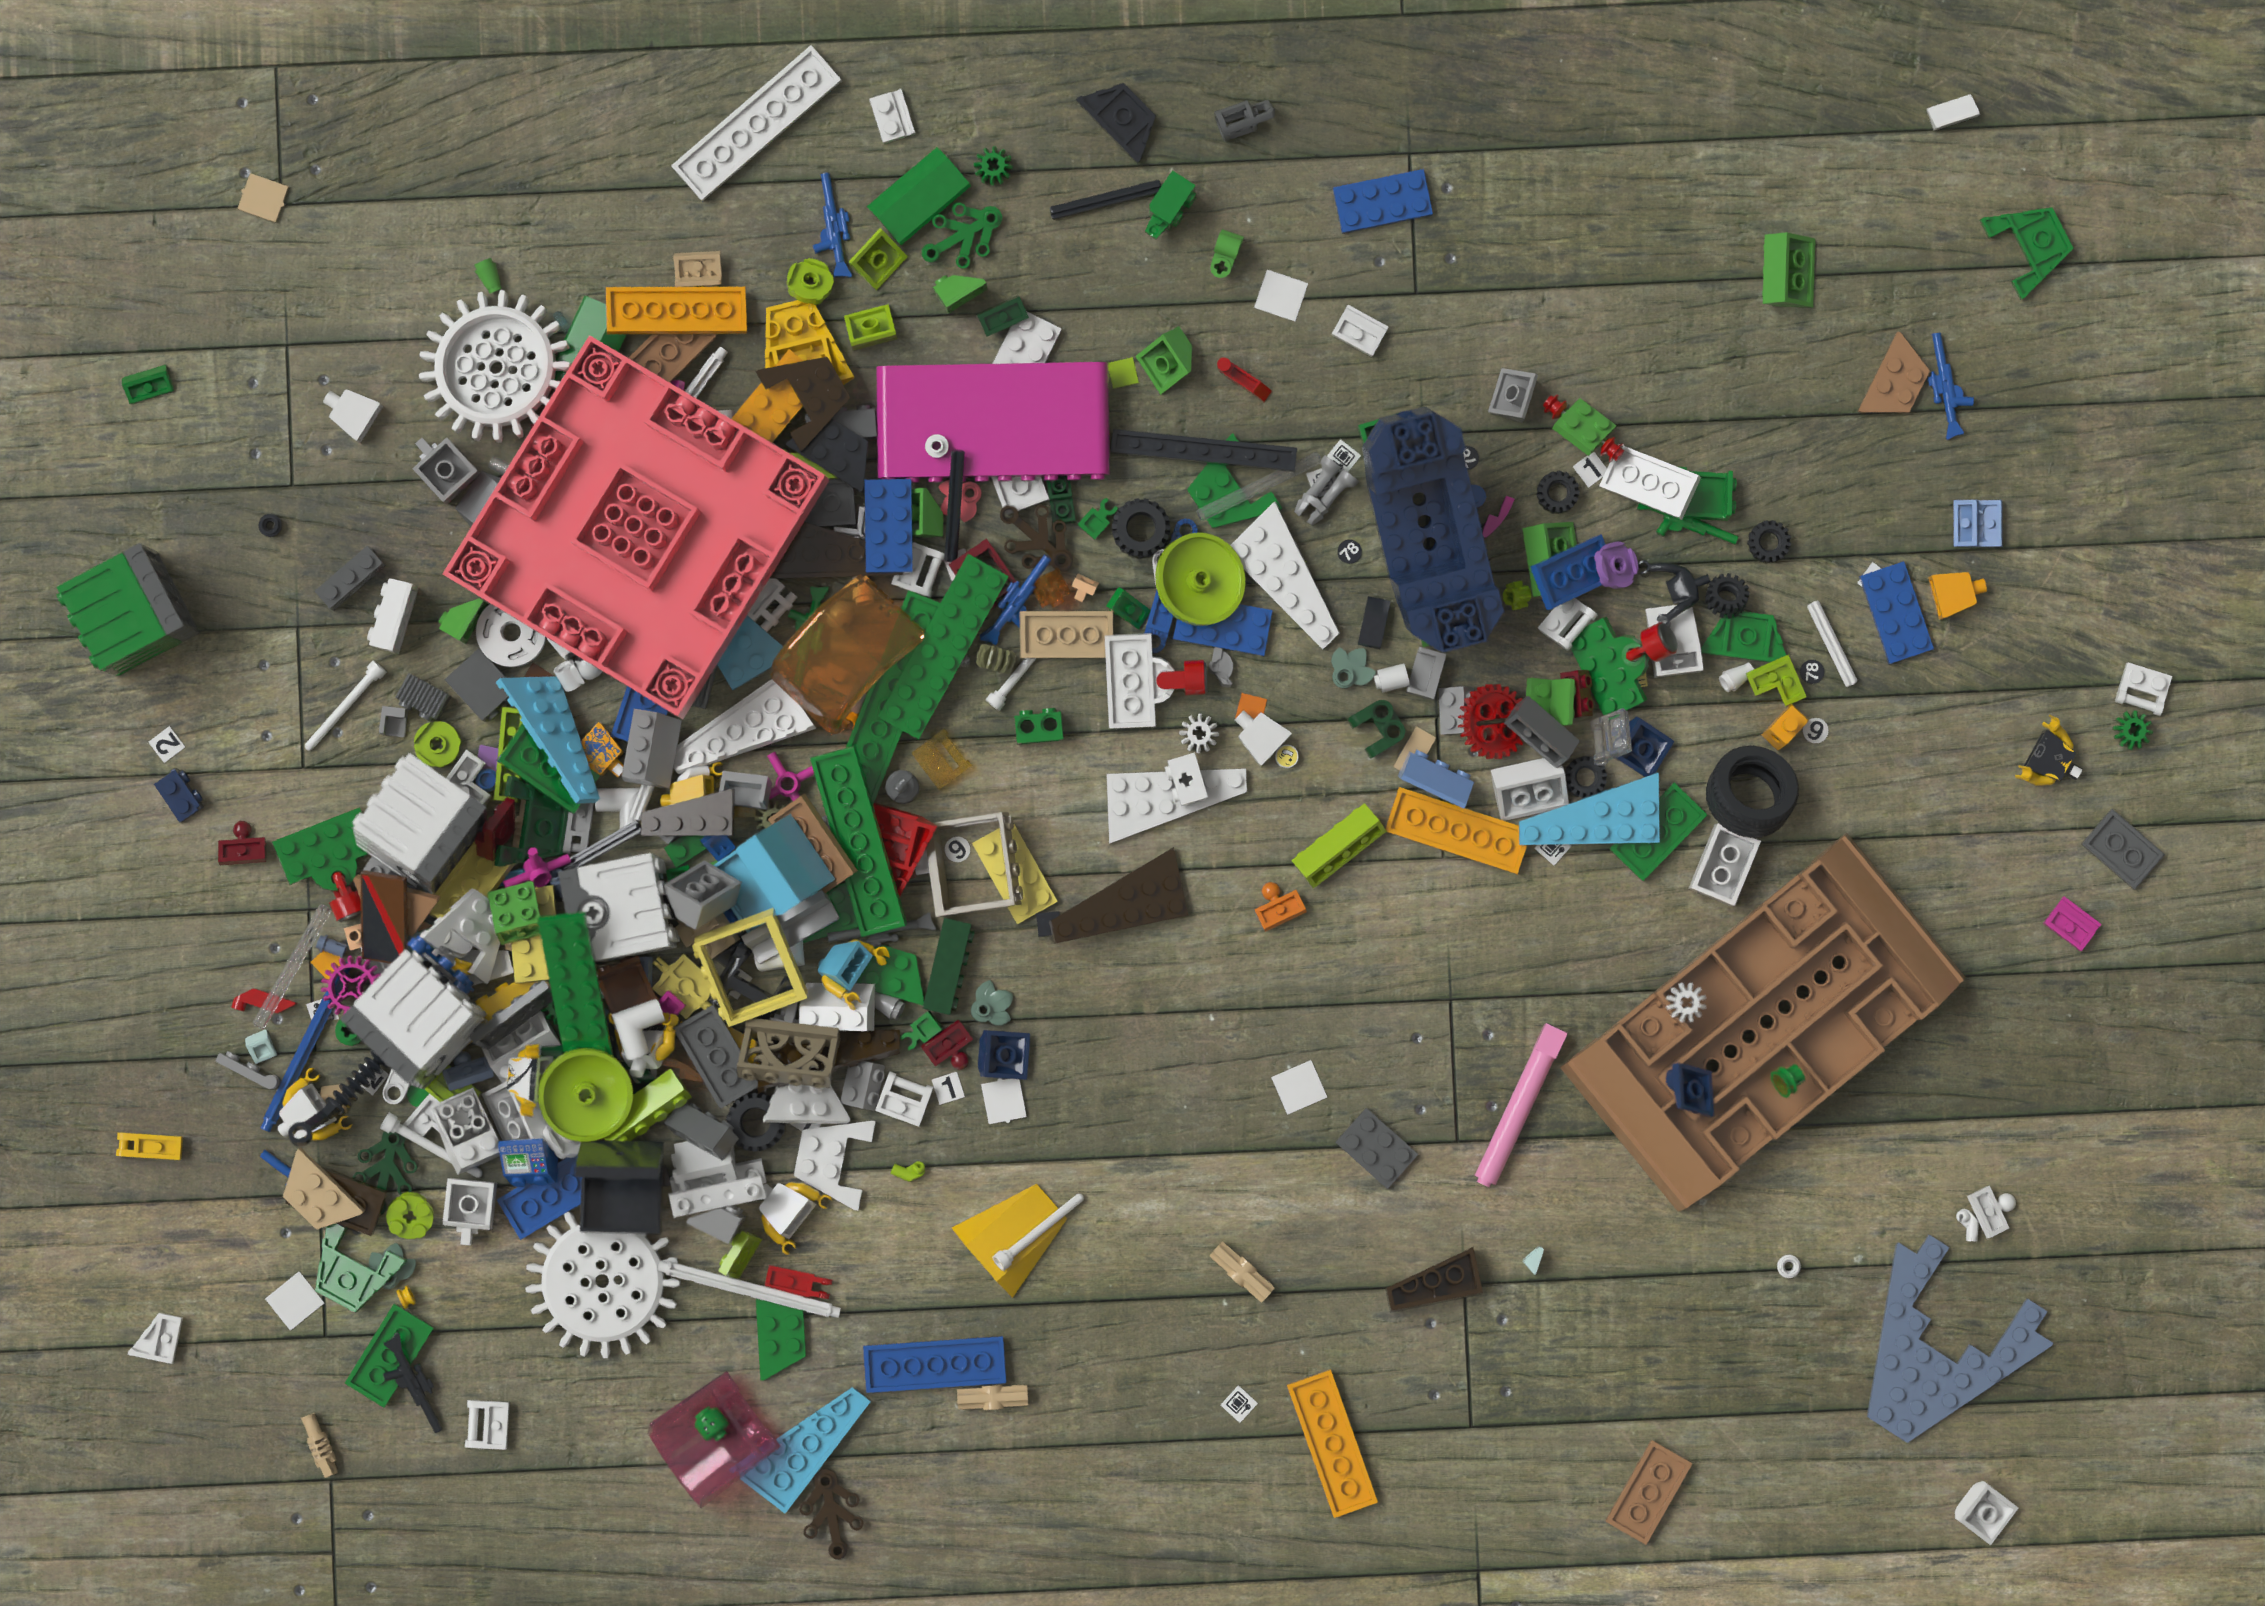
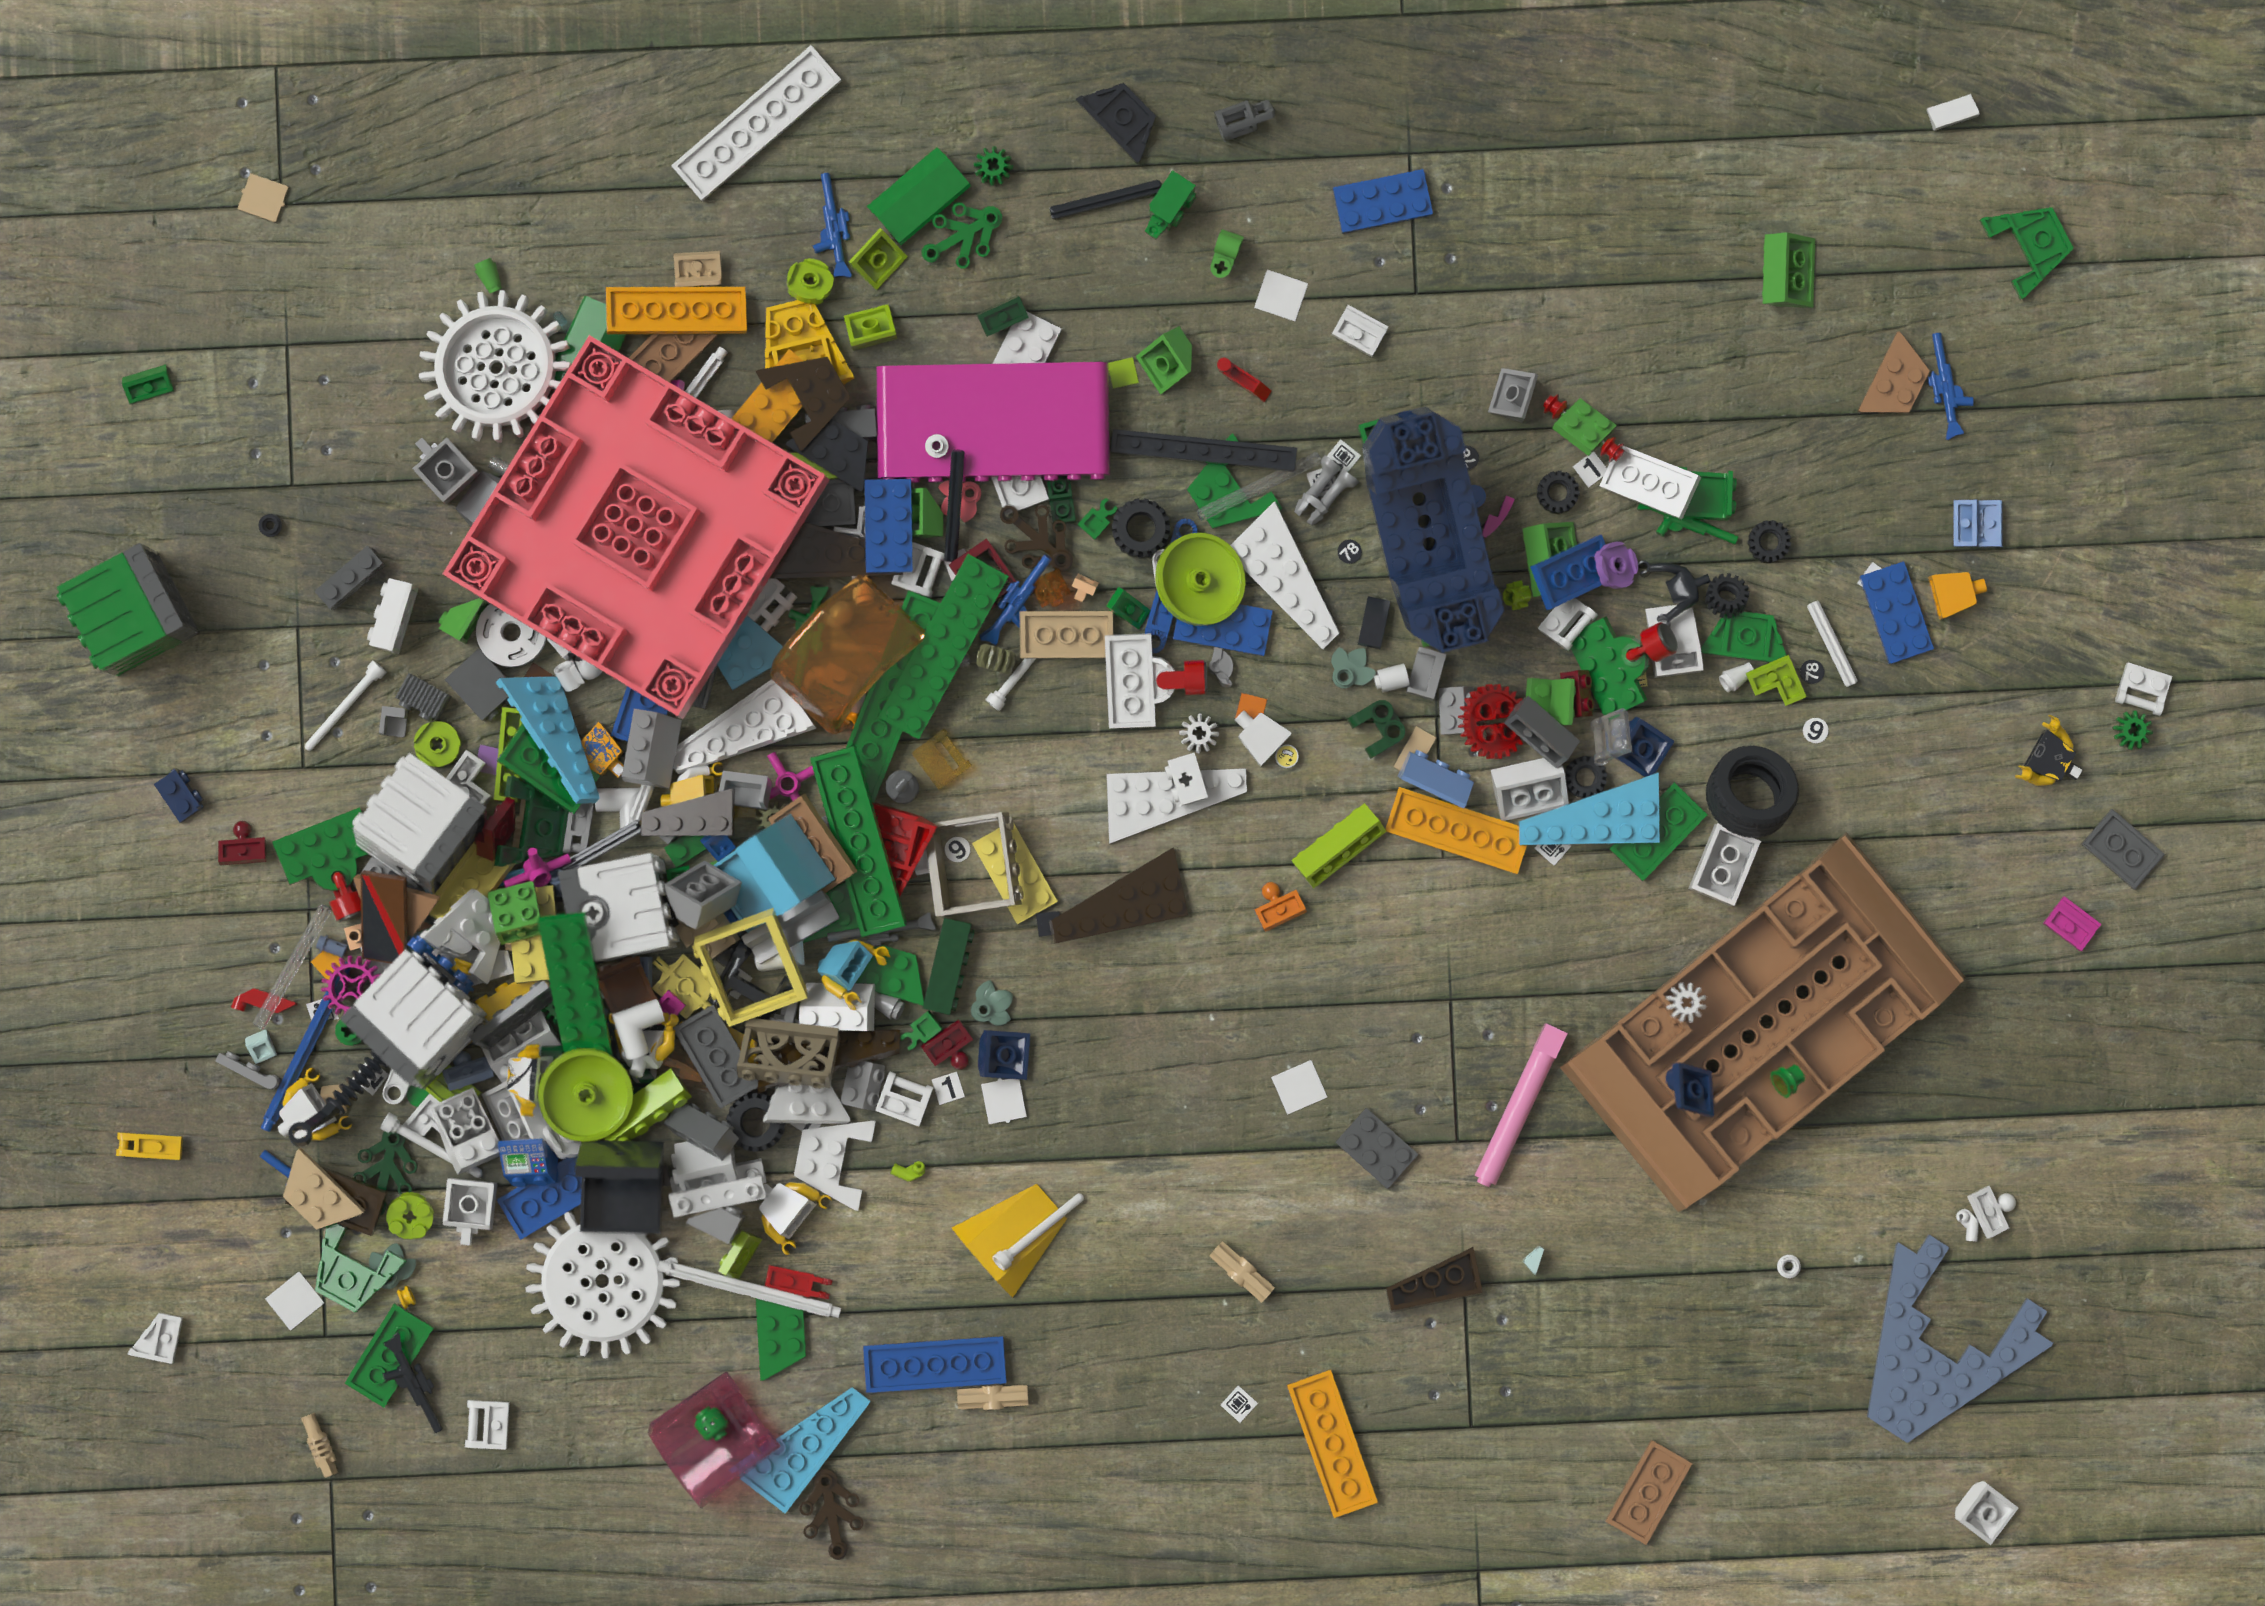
white sticker [149,726,185,763] -> none
white torso [323,389,383,443] -> none
blue plate [476,769,496,792] -> none
white plate [870,89,915,144] -> none
bright green slope [933,275,988,314] -> none
green brick [1014,708,1064,745] -> none
light orange torso [1761,704,1809,751] -> none

